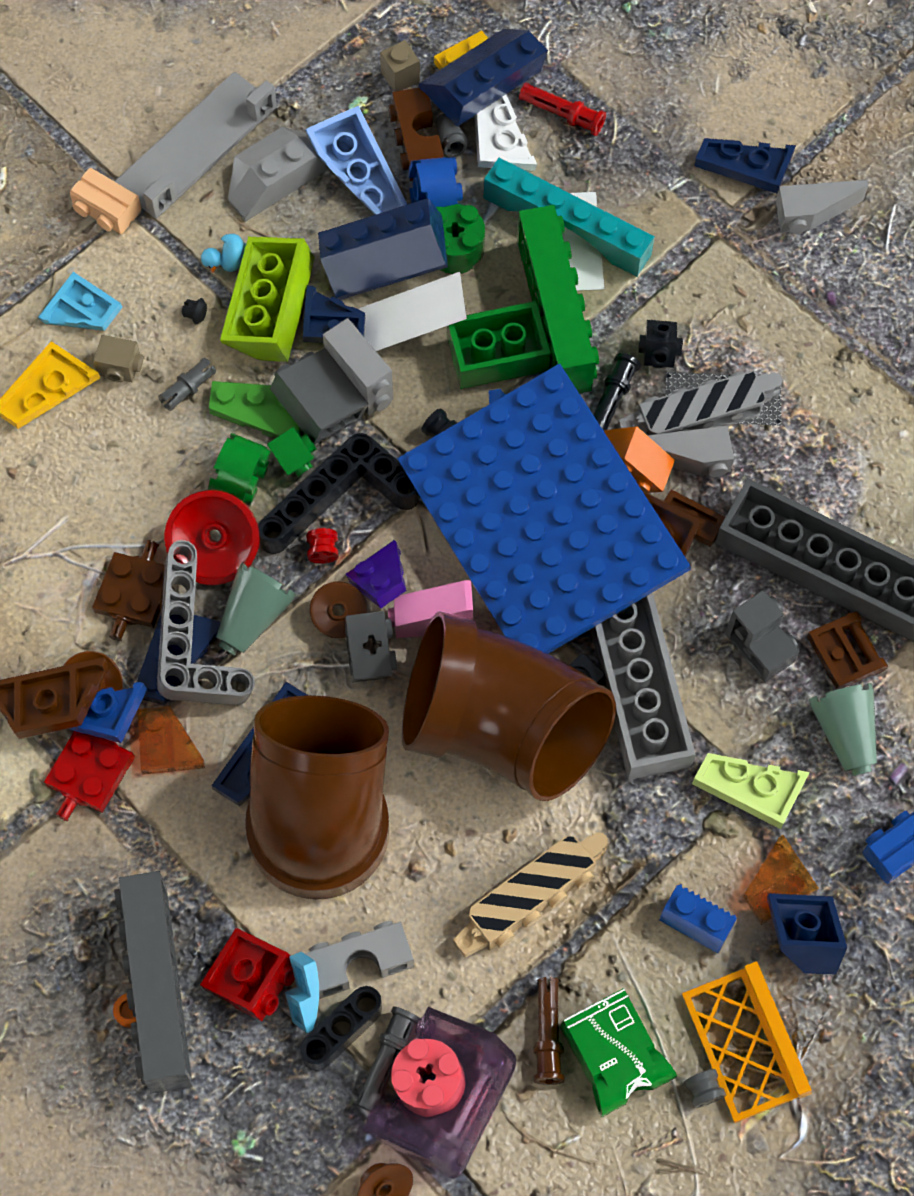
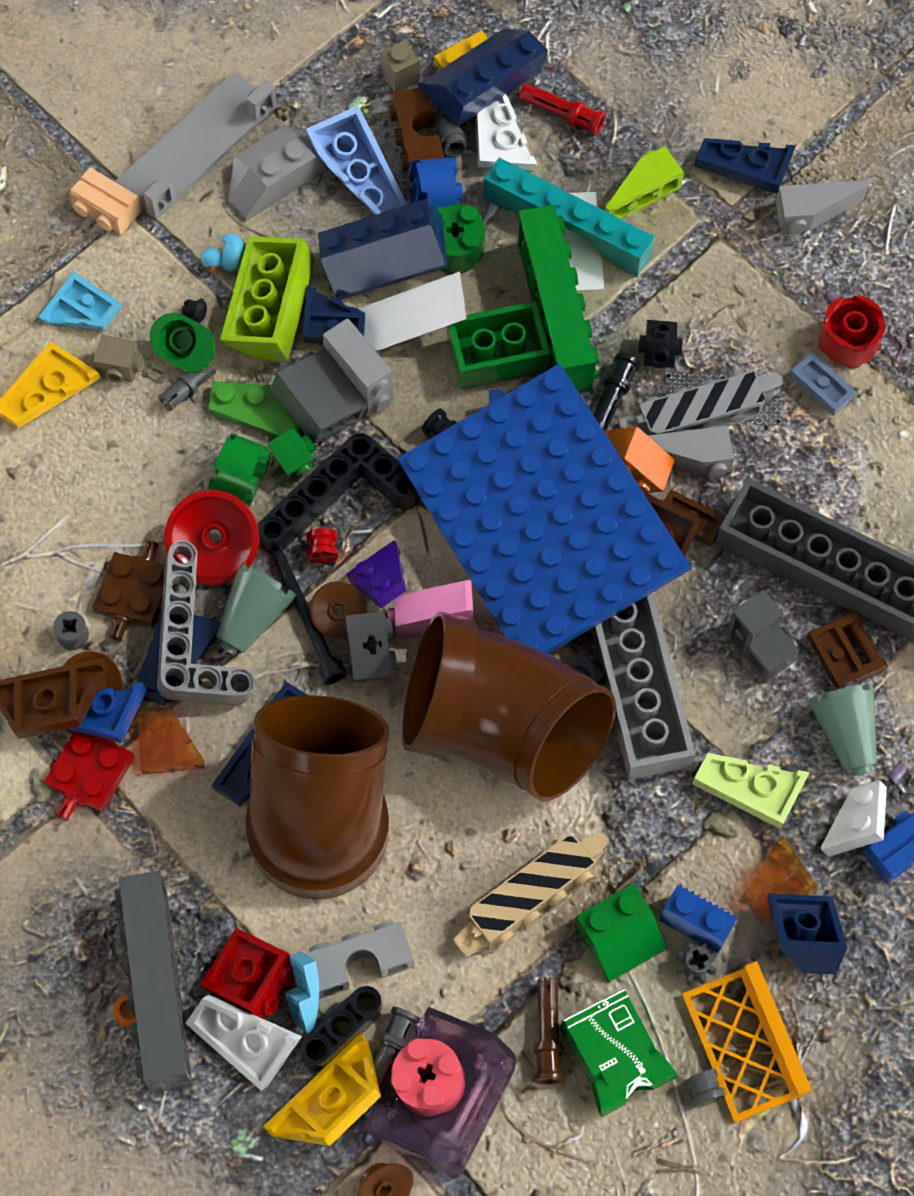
none -> dark grey wheel [53,611,89,650]
none -> green piece [149,313,216,373]
none -> white wing [185,995,302,1091]
none -> yellow wing [263,1033,381,1146]
none -> black piece [272,550,347,685]
none -> green slope [574,883,667,983]
none -> lime slope [605,146,684,219]
none -> dark grey gear [676,942,718,985]
none -> sand blue plate [789,352,857,416]
none -> red brick [819,295,886,369]
none -> white wing [821,780,887,857]

